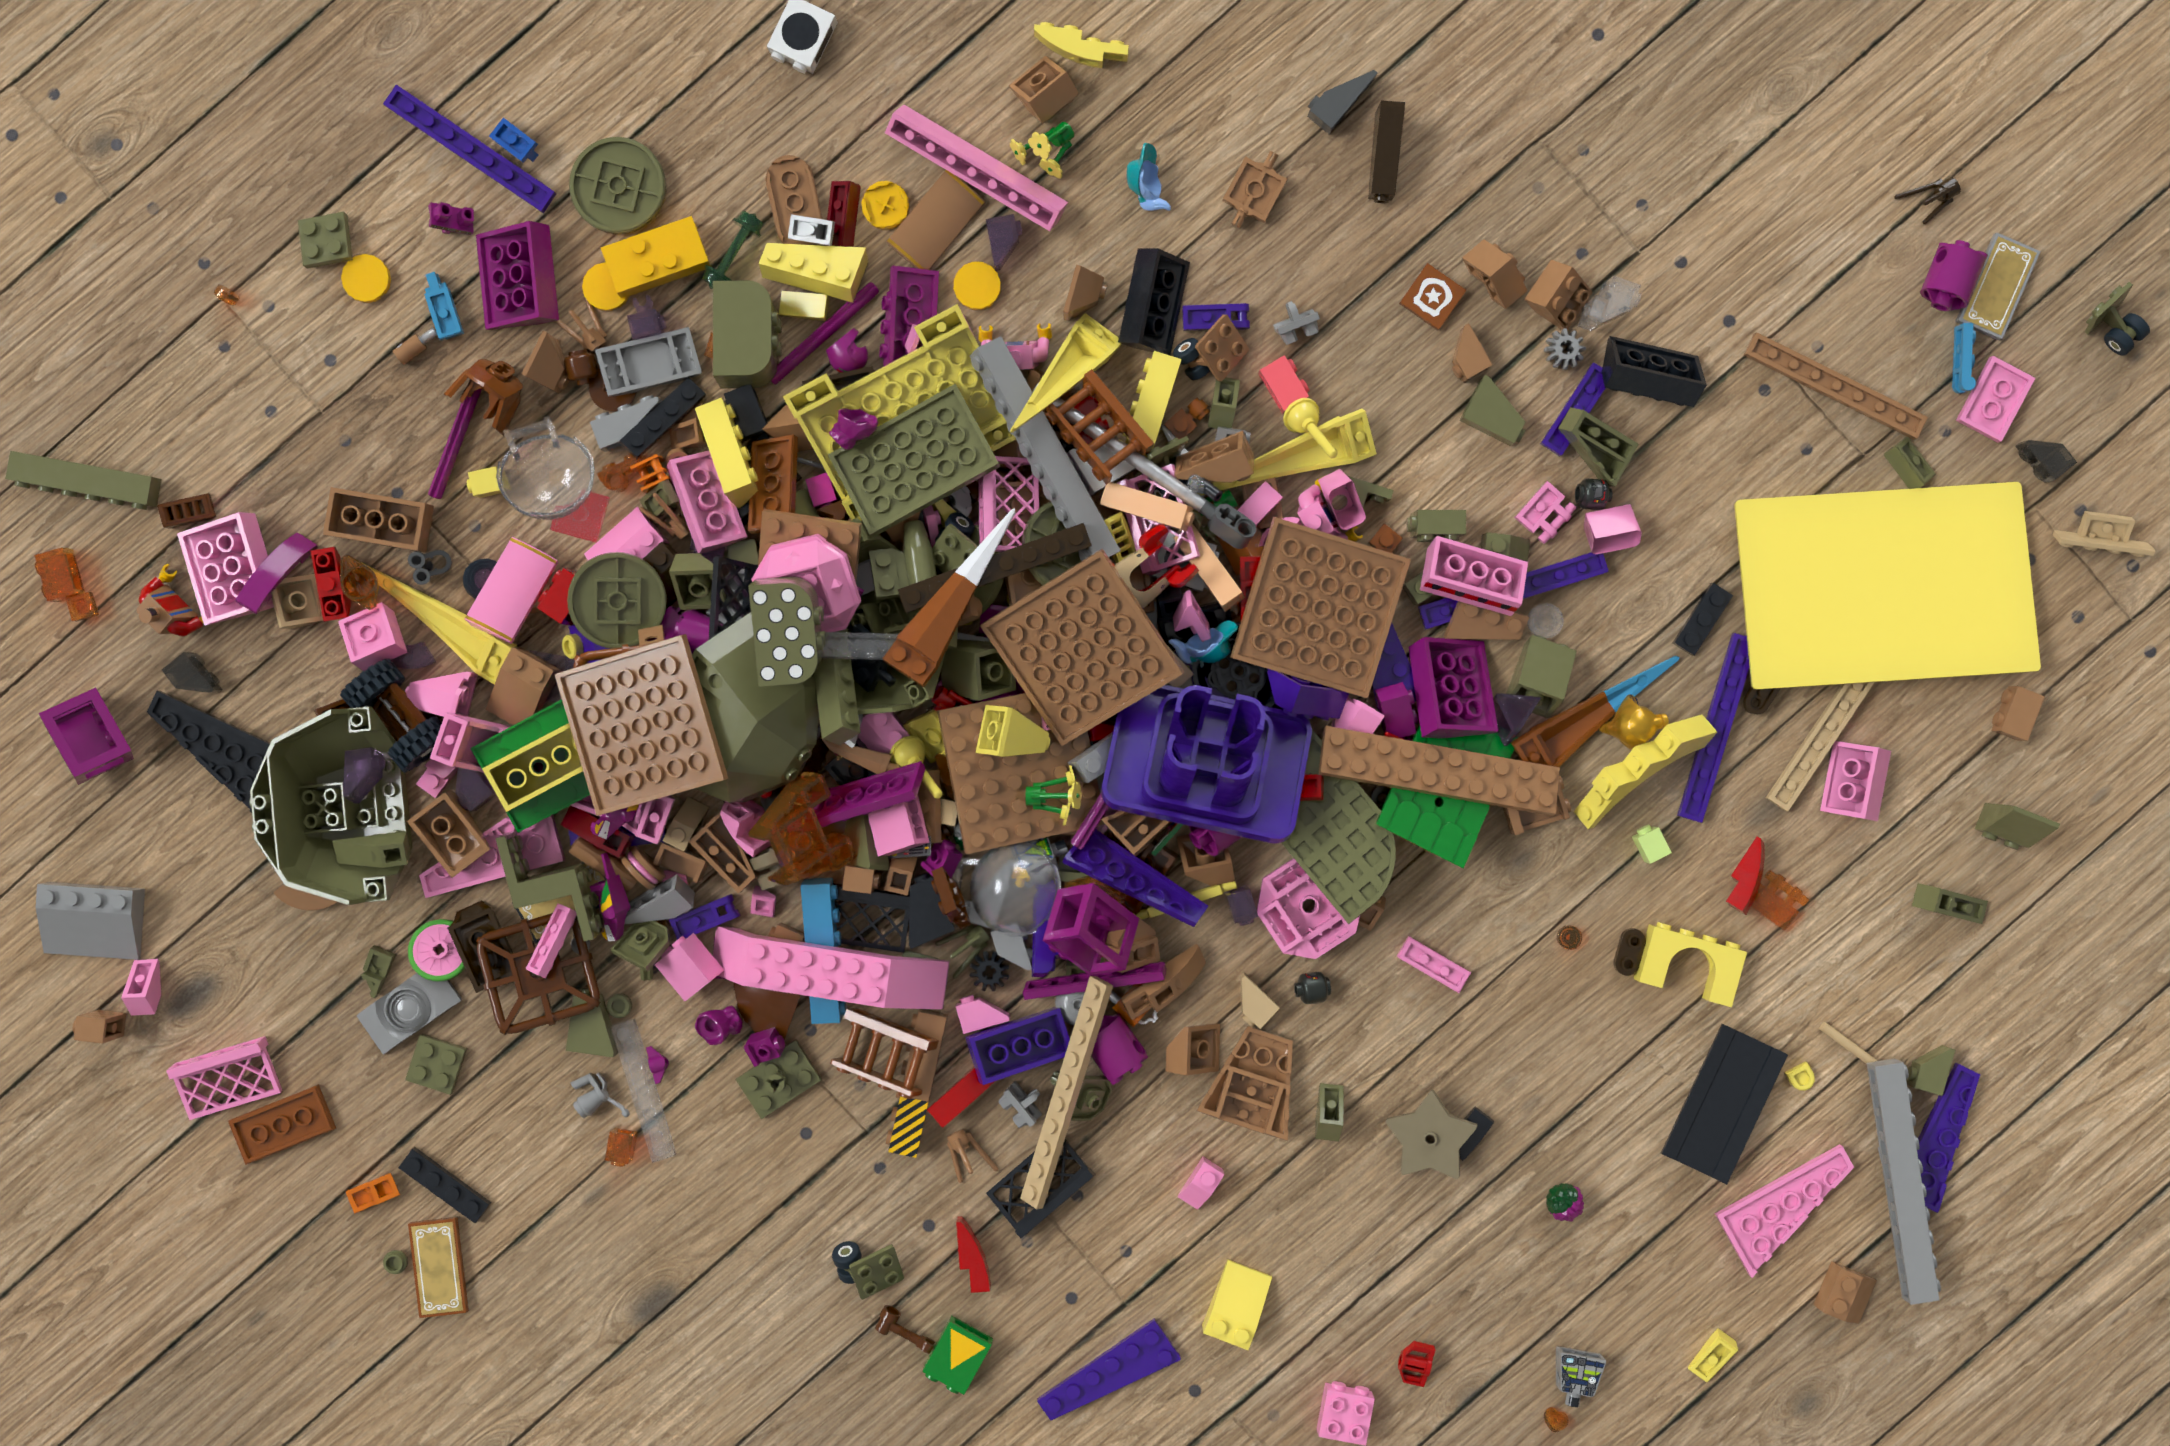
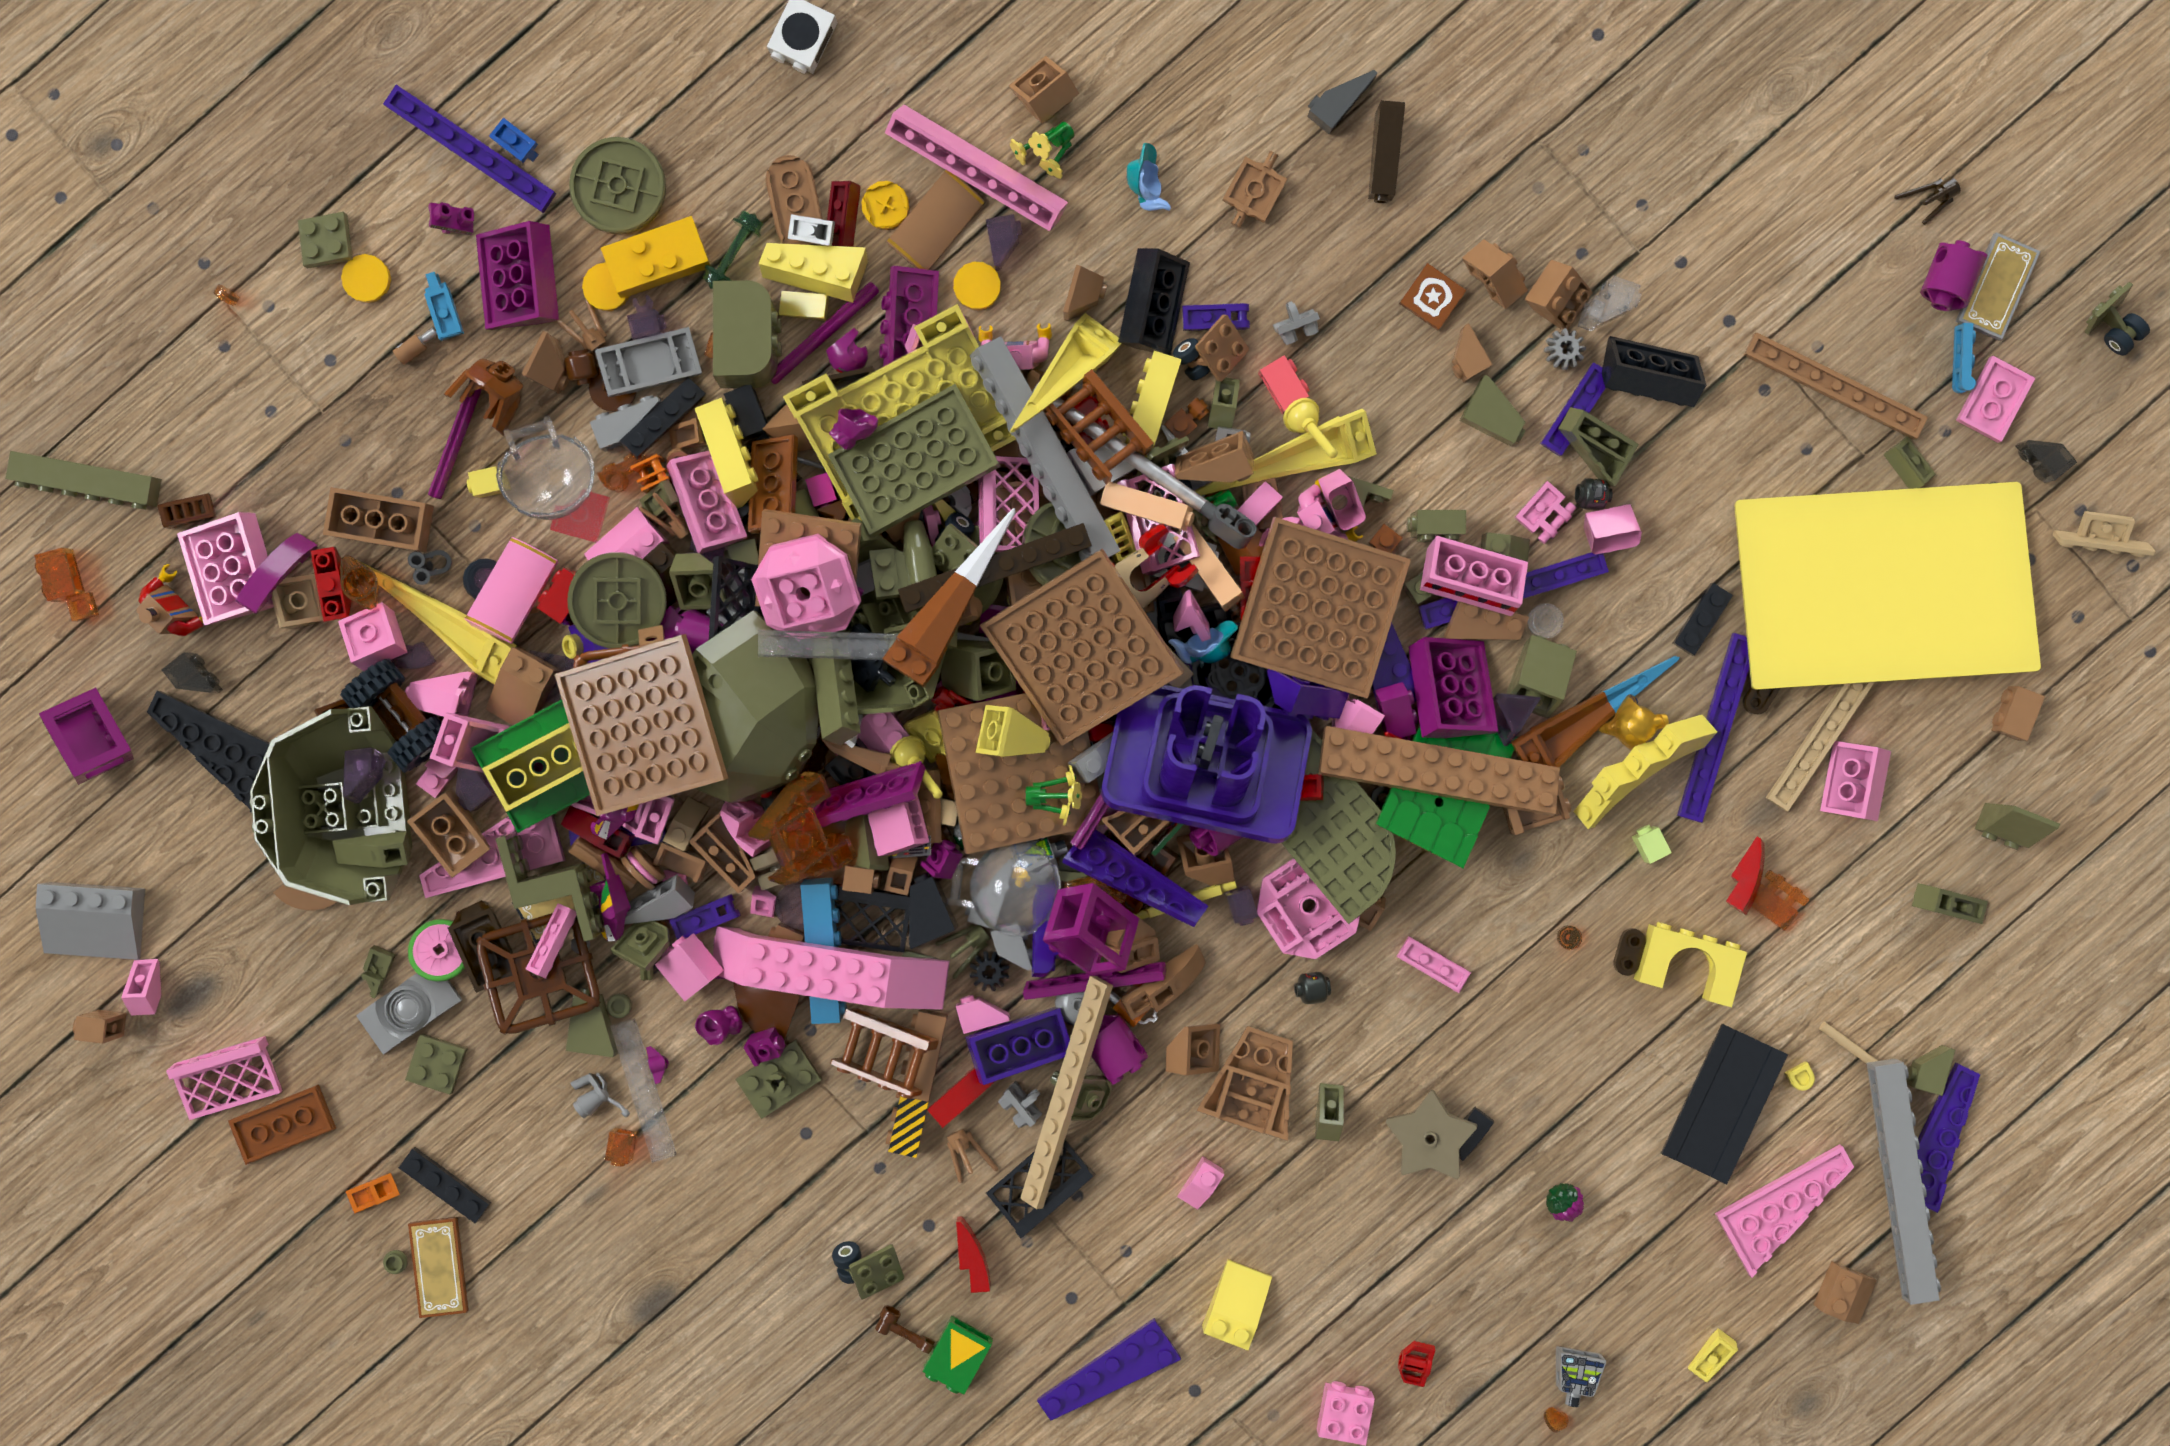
olive brick [748,577,827,687] -> none
reddish brown brick [931,866,971,929] -> none
light yellow slope [1034,22,1129,68] -> none
arm [1187,474,1223,502] -> none
tan slope [1240,973,1280,1029] -> none
none -> tile [775,882,804,929]
none -> black plate [1196,715,1224,770]

